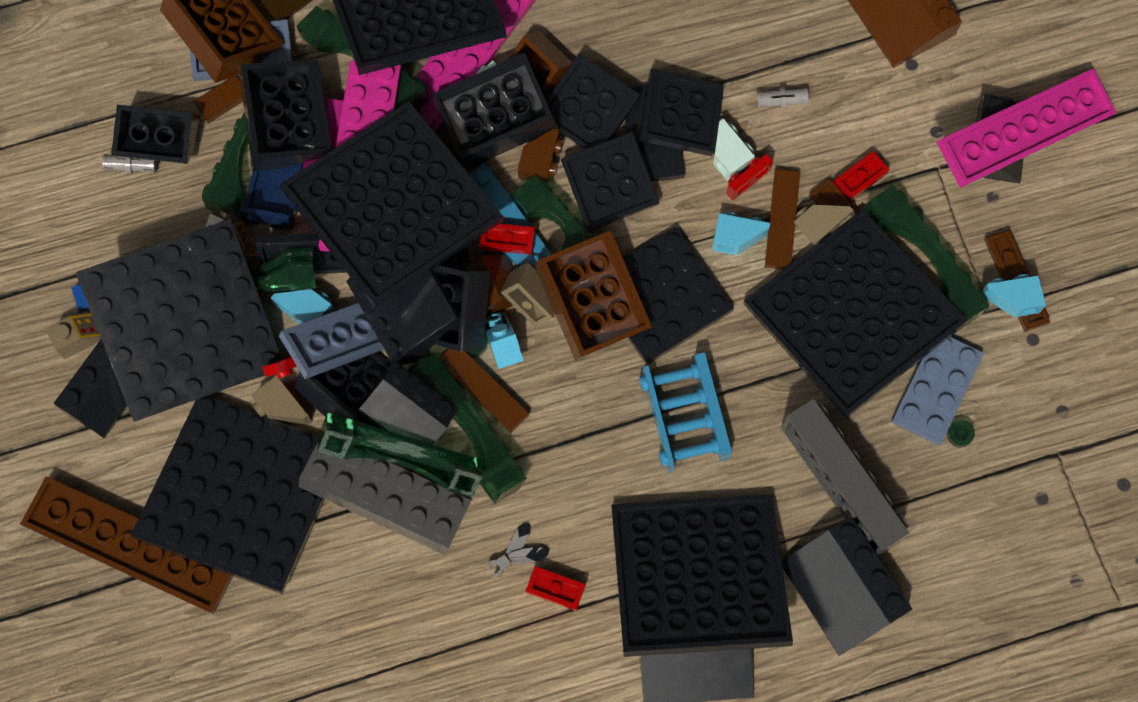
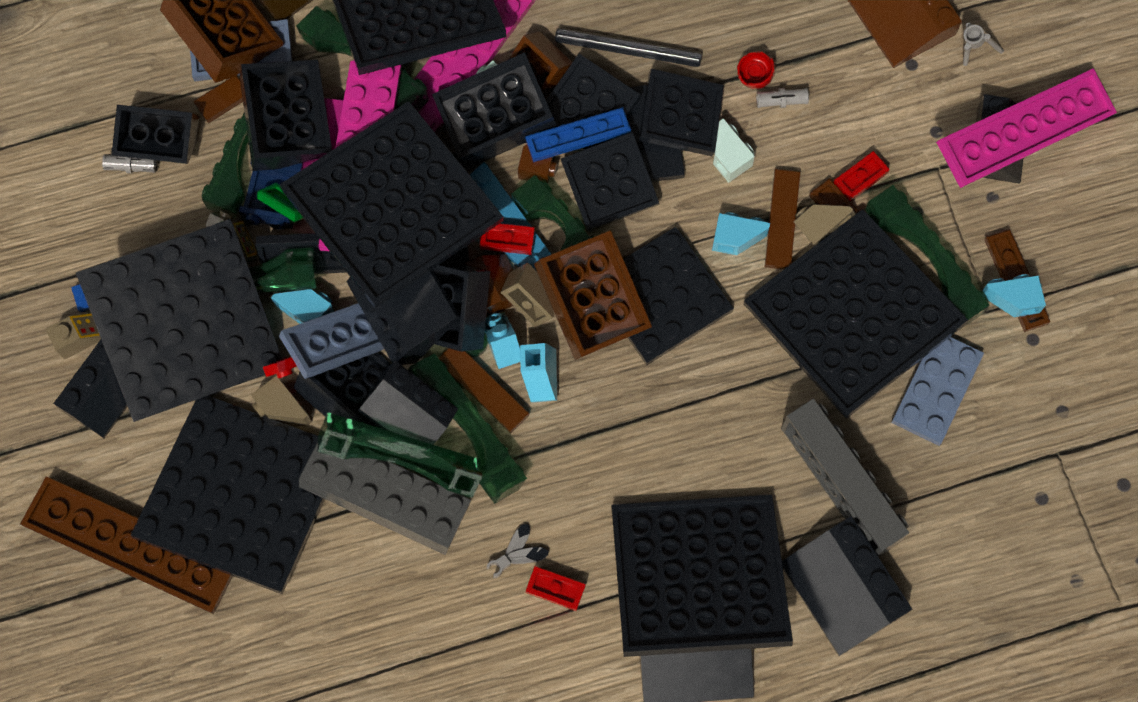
dark azure fence [639,352,732,473] -> none
red plate [726,154,773,201] -> none
clear green tile [947,420,975,448] -> none
none -> green tile [257,183,303,222]
none -> medium azure slope [520,343,557,403]
none -> blue tile [525,107,631,162]
none -> black axle [555,27,702,67]
none -> red hair [737,51,775,89]
none -> light grey plant [963,23,1004,66]

